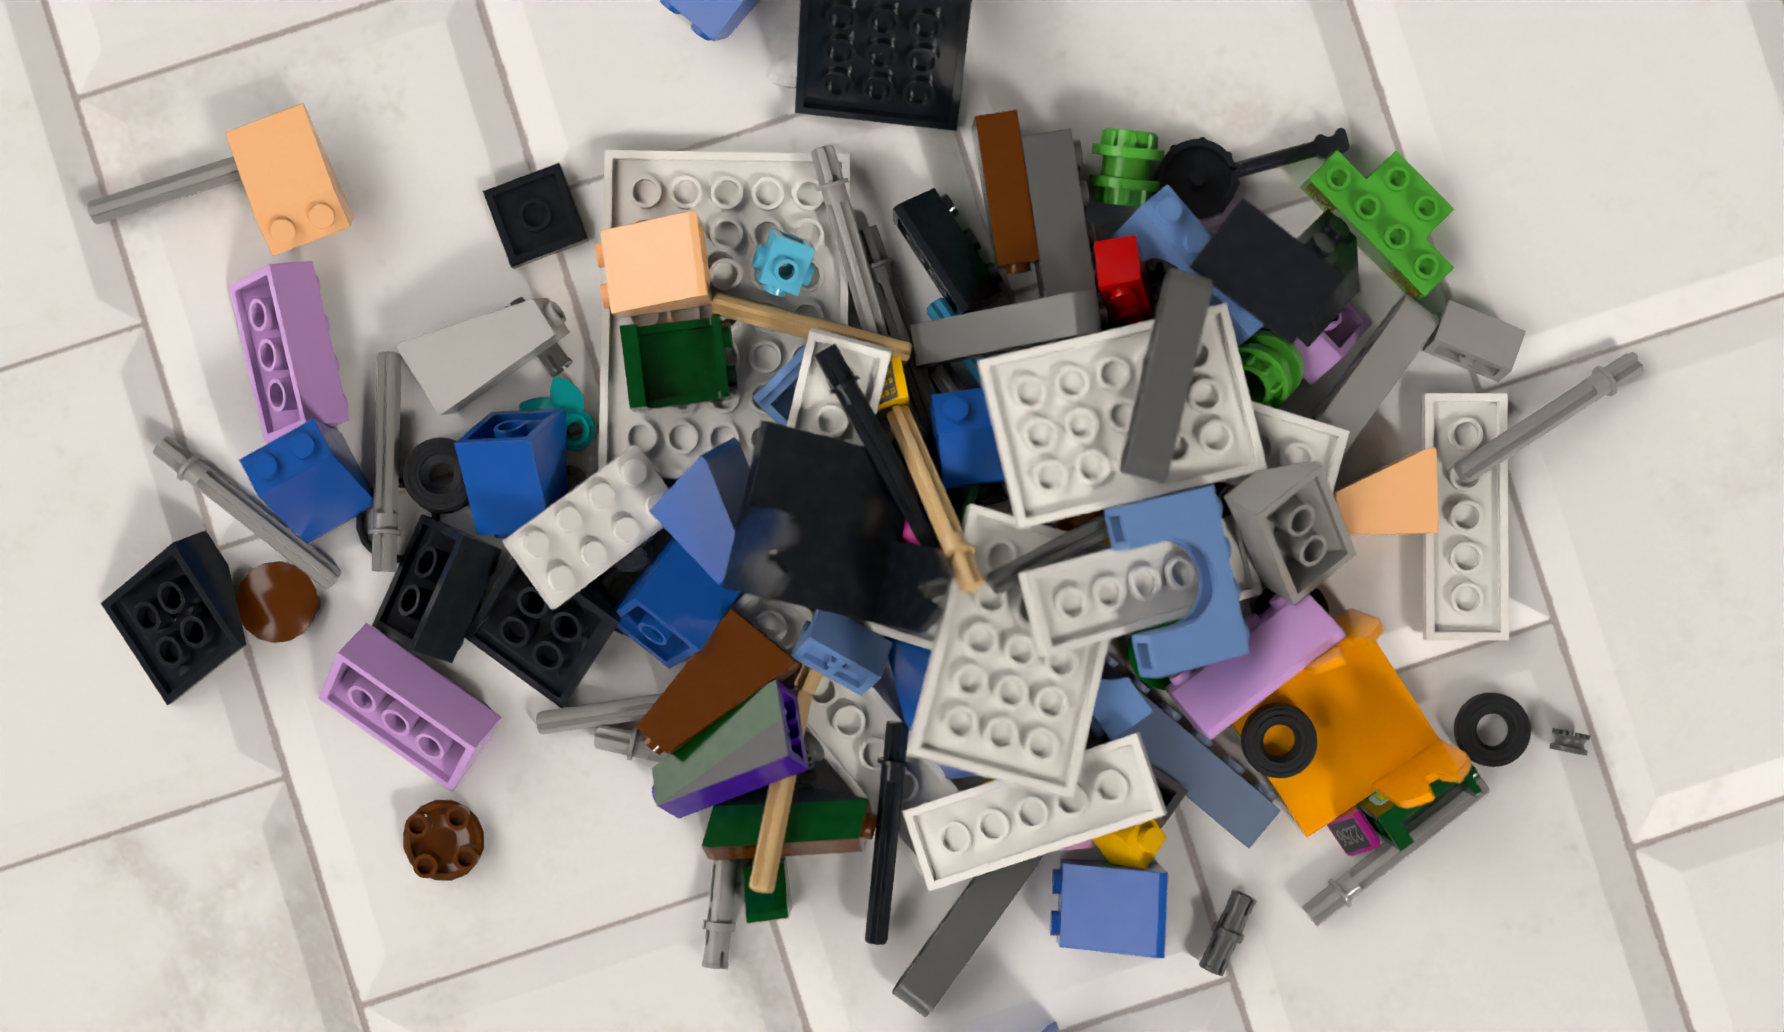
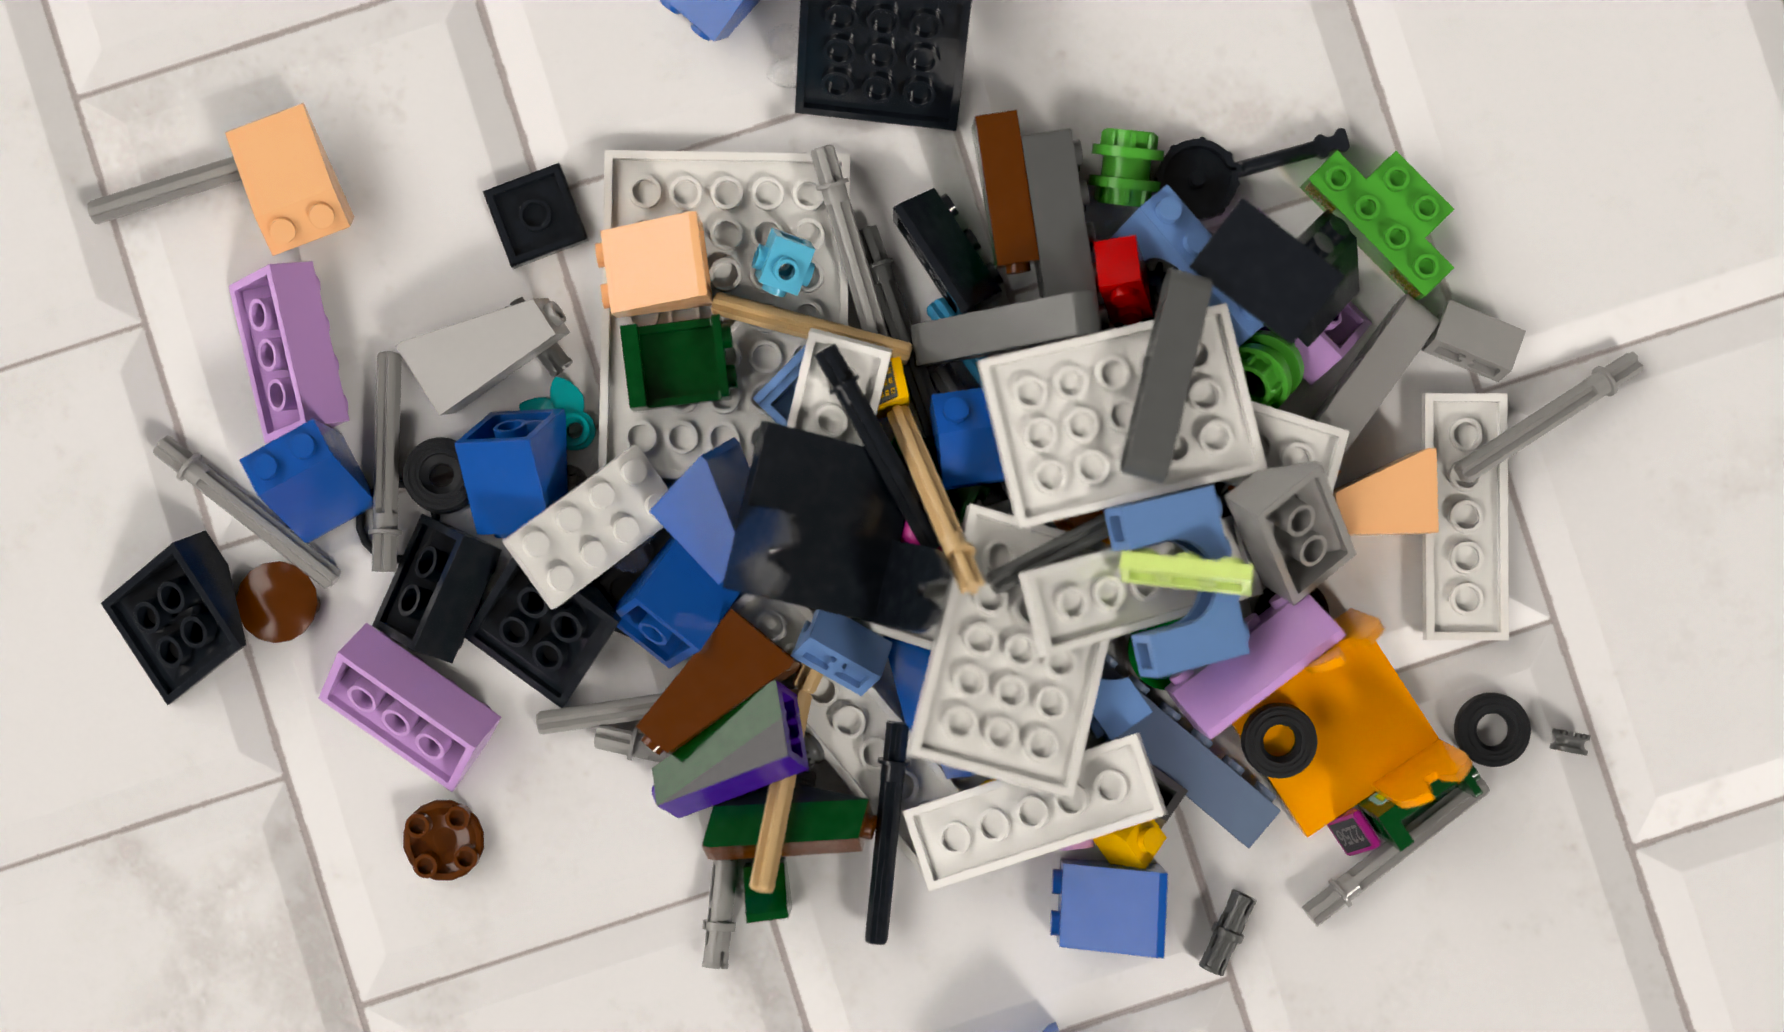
dark grey beam [892,854,1044,1018] -> none
none -> yellowish green plate [1119,548,1254,596]

